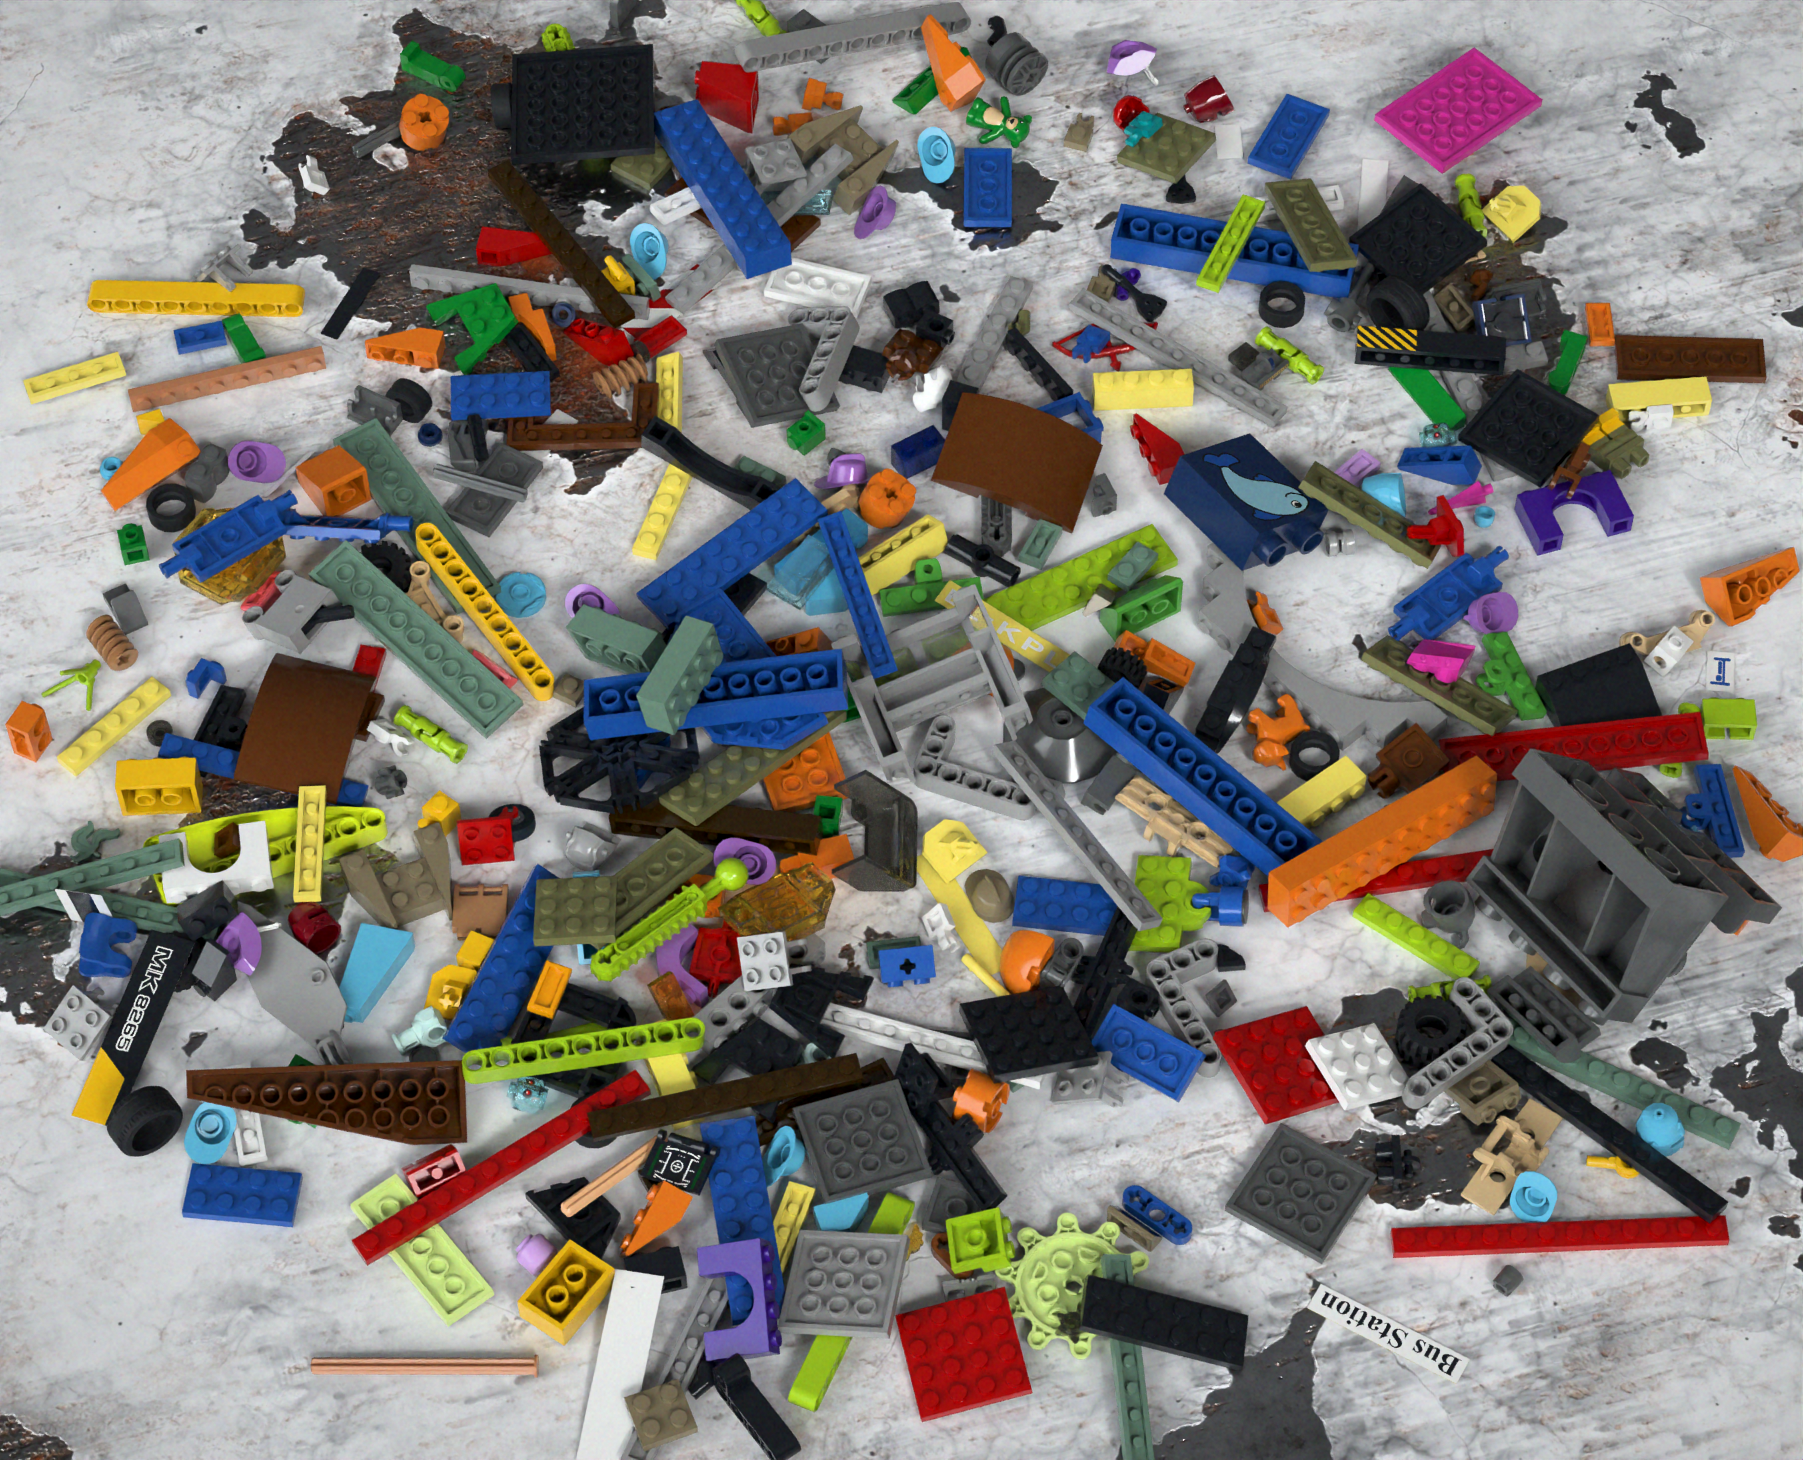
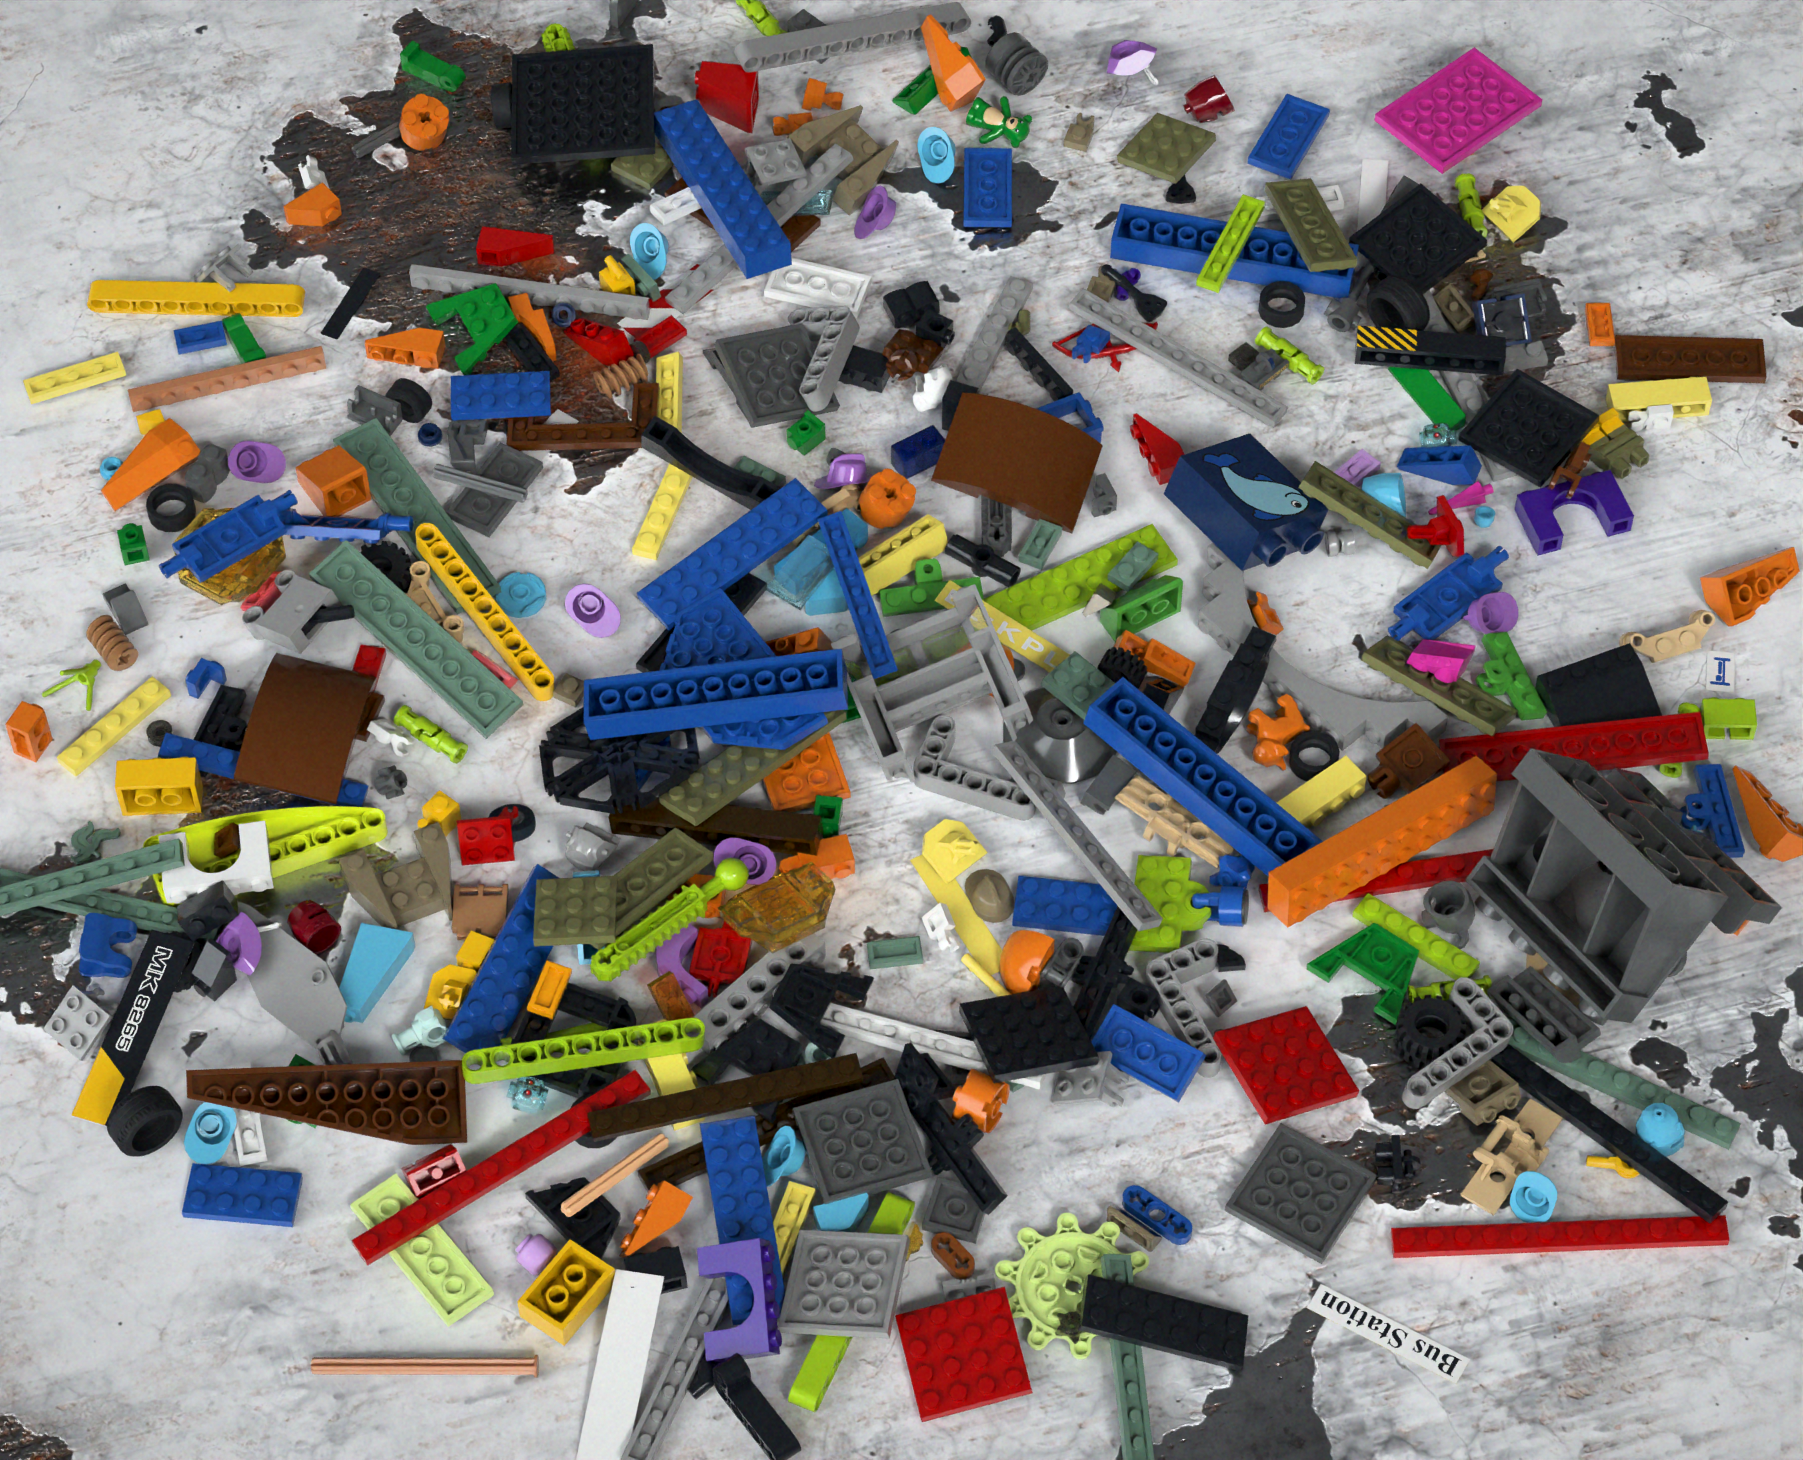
sticker [55,889,113,922] -> none
white sticker [261,451,315,498] -> none
light yellow plate [293,786,327,902] -> none
black axle [467,414,489,462] -> none
dark brown plate [487,160,635,328] -> none
sand green brick [566,604,667,675] -> none
dark tan plate [624,1379,698,1451] -> none
sand green brick [636,616,723,735] -> none
black piece [640,1129,720,1196] -> none
plate [737,931,812,991] -> none
clear smoke windscreen [832,770,918,892] -> none
blue brick [877,945,936,988] -> none
lime plate [945,1207,1016,1274] -> none
light yellow brick [1092,368,1194,411] -> none
red hair [1113,95,1150,131] -> none
teal plate [1124,111,1163,147] -> none
white sticker [1214,124,1243,159] -> none
white plate [1305,1023,1413,1111] -> none
dark grey hose [1493,1265,1524,1297] -> none
green leg [1547,329,1588,395] -> none
white bracket [1644,626,1693,677] -> none
none -> orange slope [284,182,342,227]
none -> green wing [1306,922,1419,1025]

